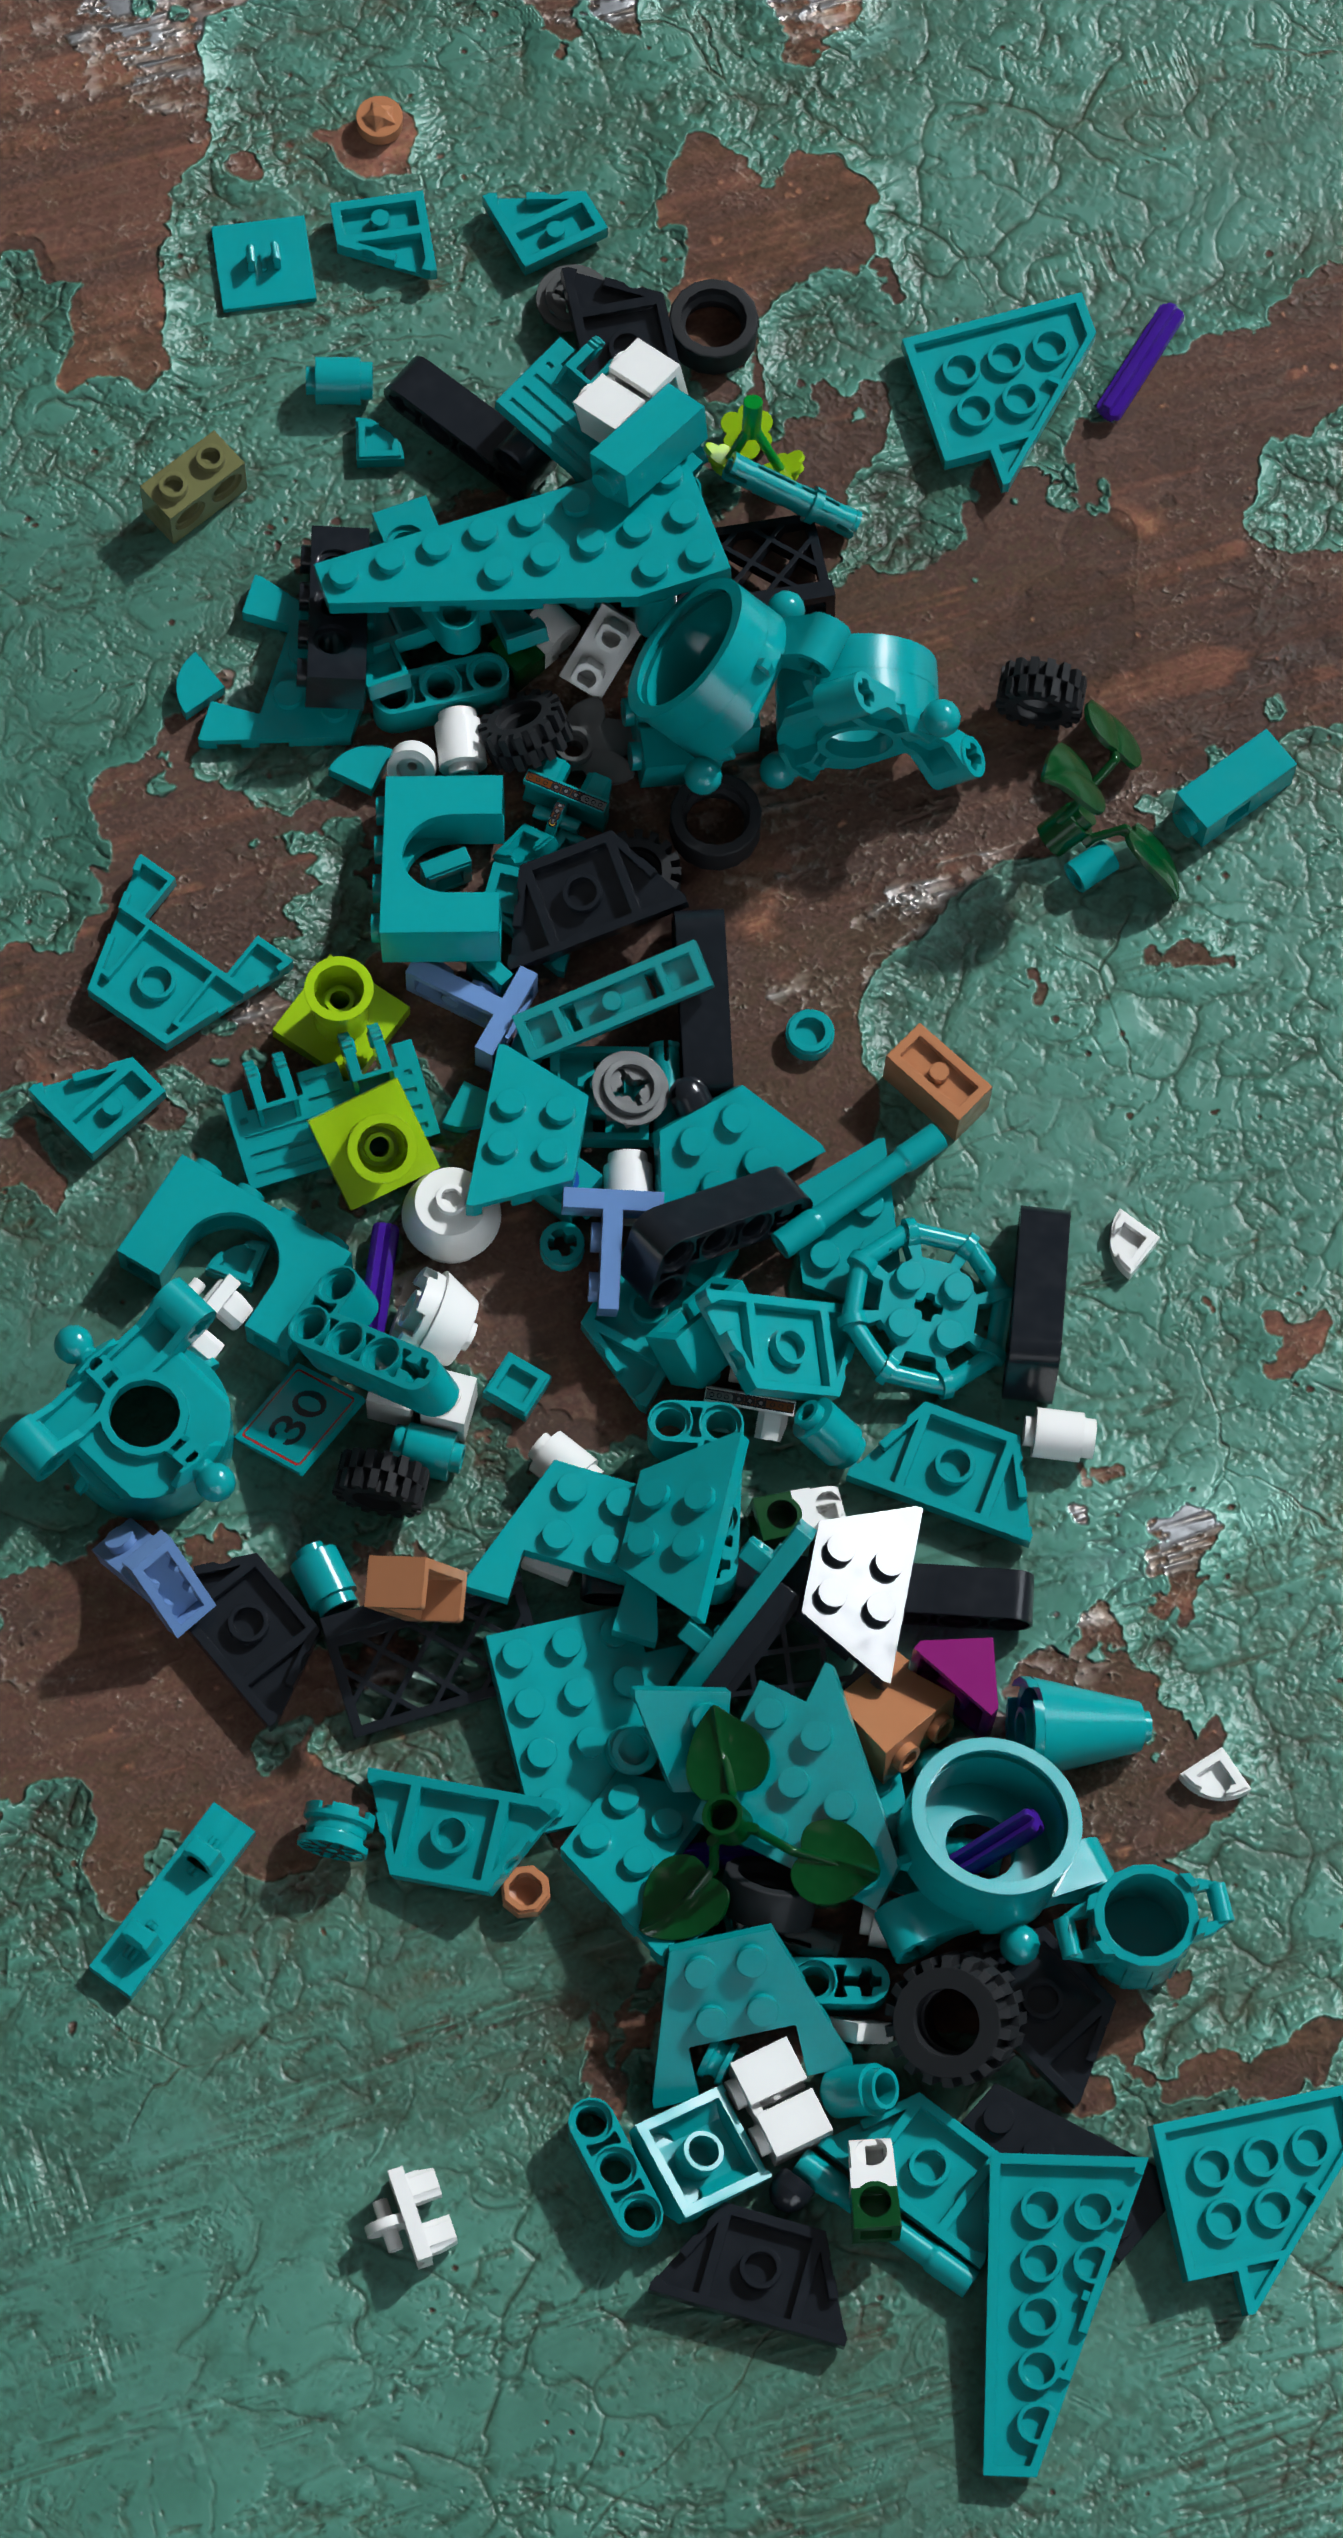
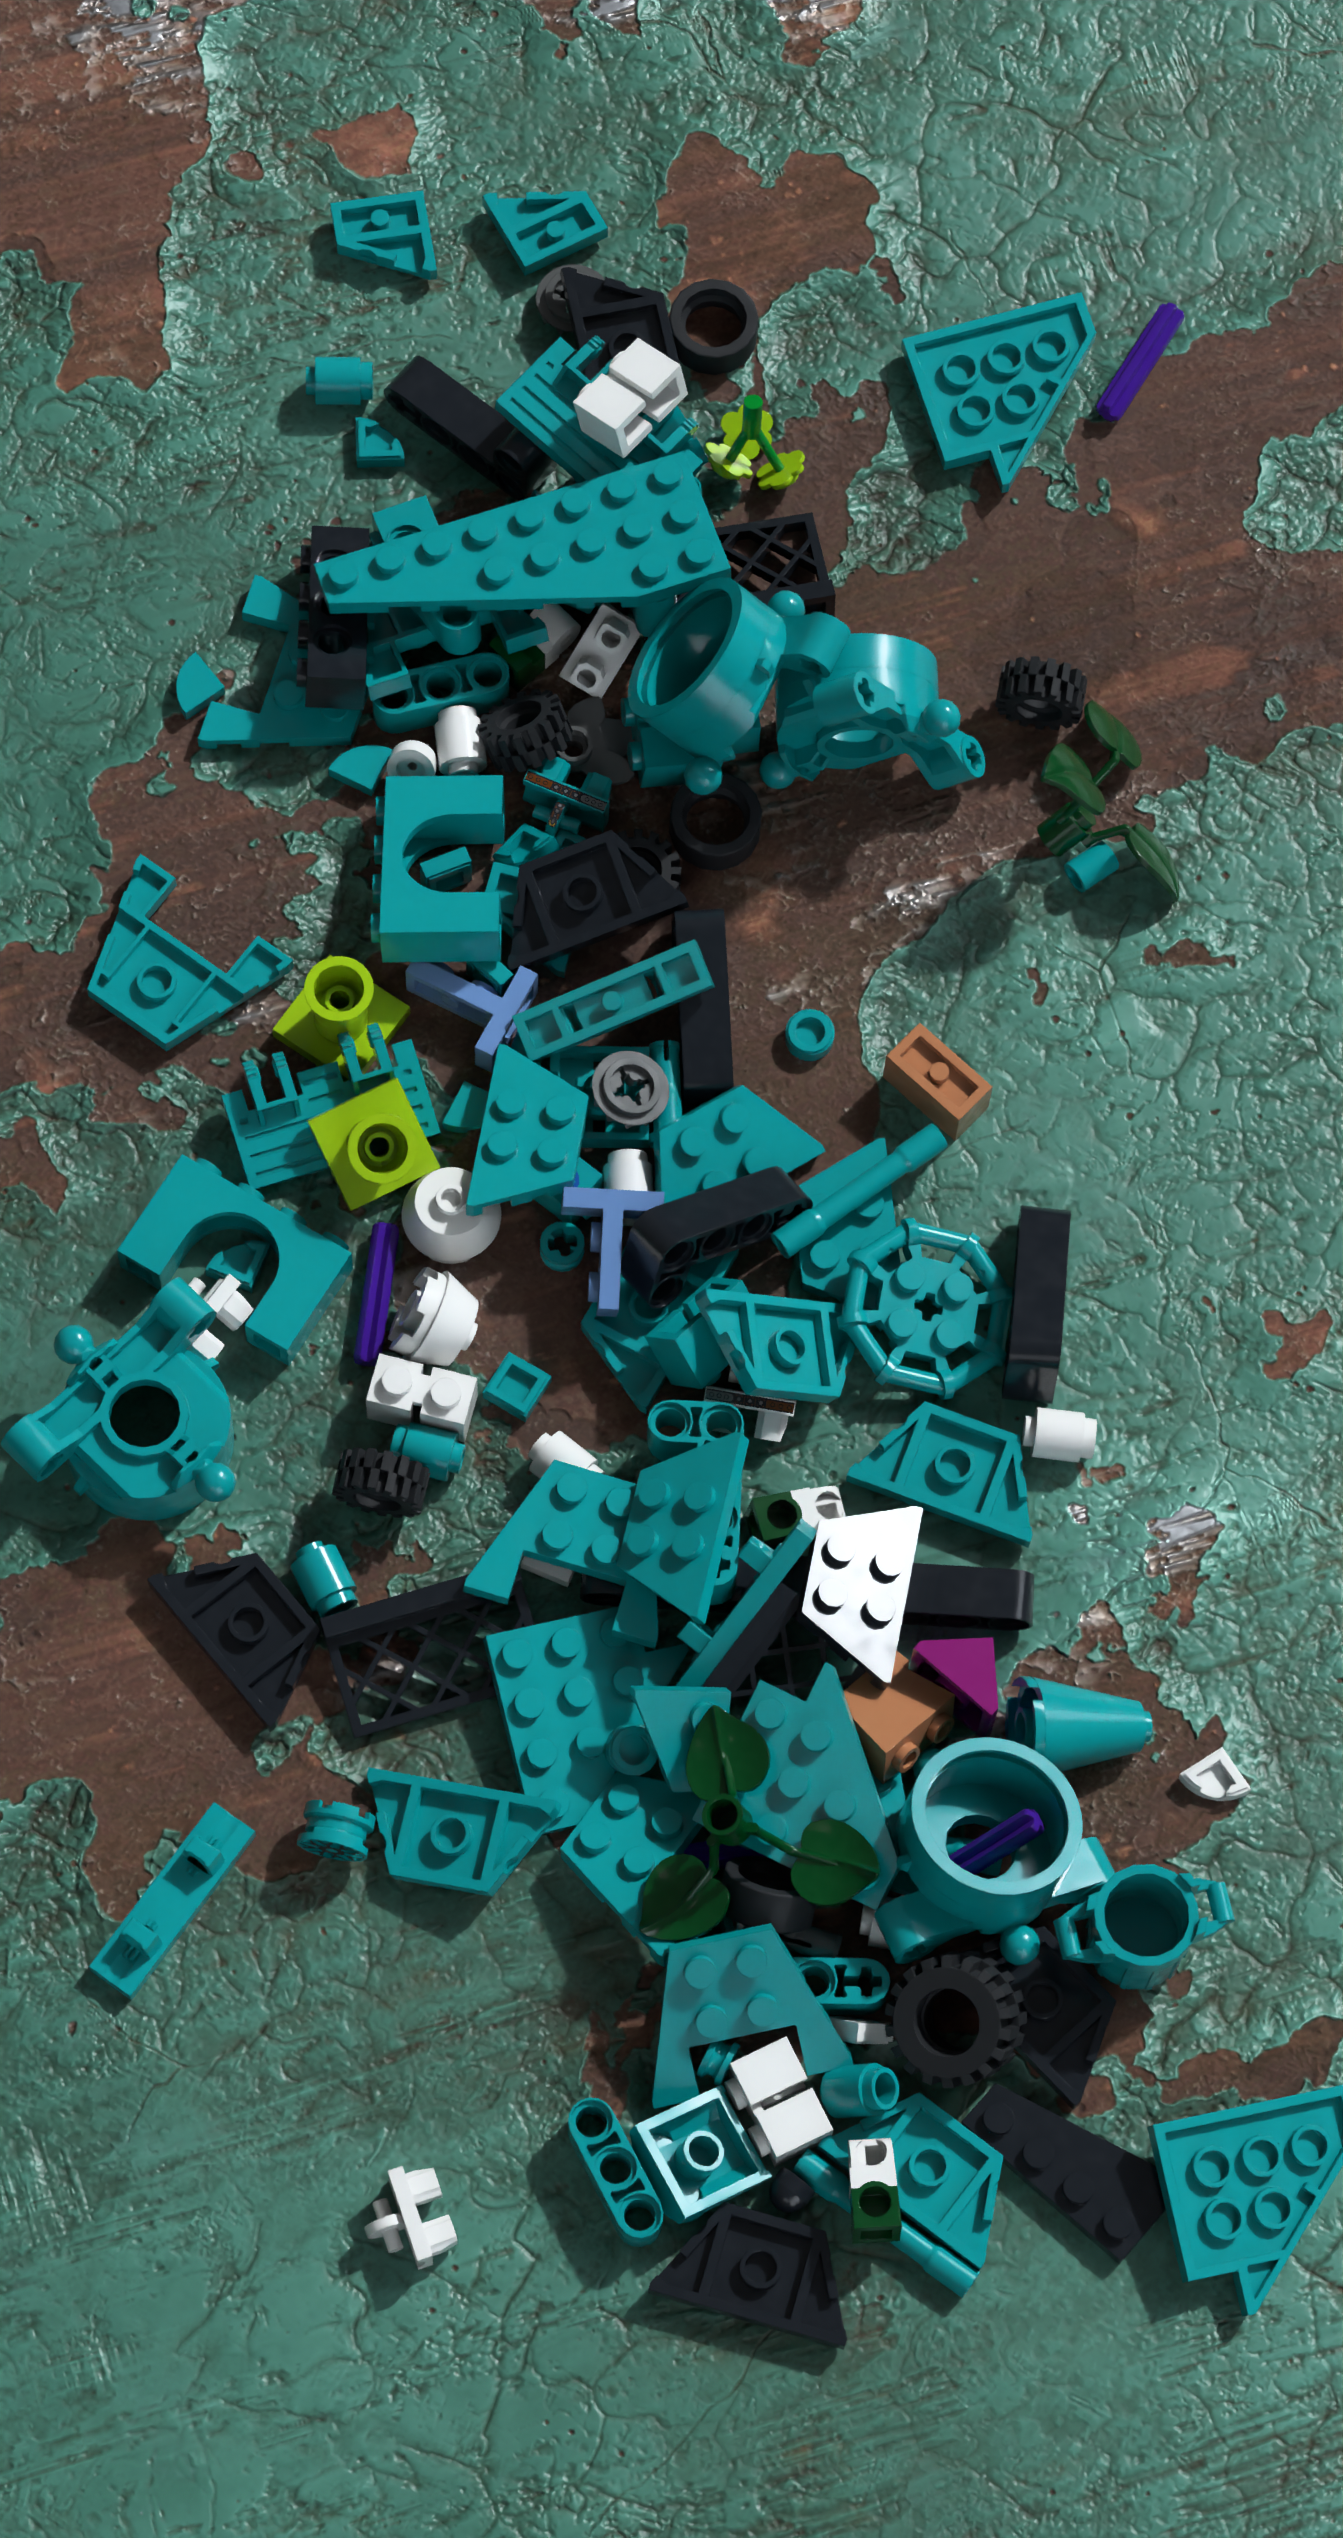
teal wing [28,1057,167,1161] -> none
medium blue bracket [92,1517,217,1638] -> none
olive brick [140,430,247,545] -> none
teal piece [211,215,317,313] -> none
teal piece [234,1363,366,1477] -> none
teal beam [288,1265,459,1417] -> none
nougat tile [356,96,403,145] -> none
nougat panel [364,1555,468,1623] -> none
nougat tile [501,1865,551,1919] -> none
teal brick [589,383,708,508] -> none
black hinge [669,1076,713,1118] -> none
teal pin [722,451,862,539] -> none
teal brick [793,1397,866,1469] -> none
teal wing [983,2153,1149,2478] -> none
white tile [1109,1209,1160,1280] -> none
teal brick [1171,728,1297,847] -> none

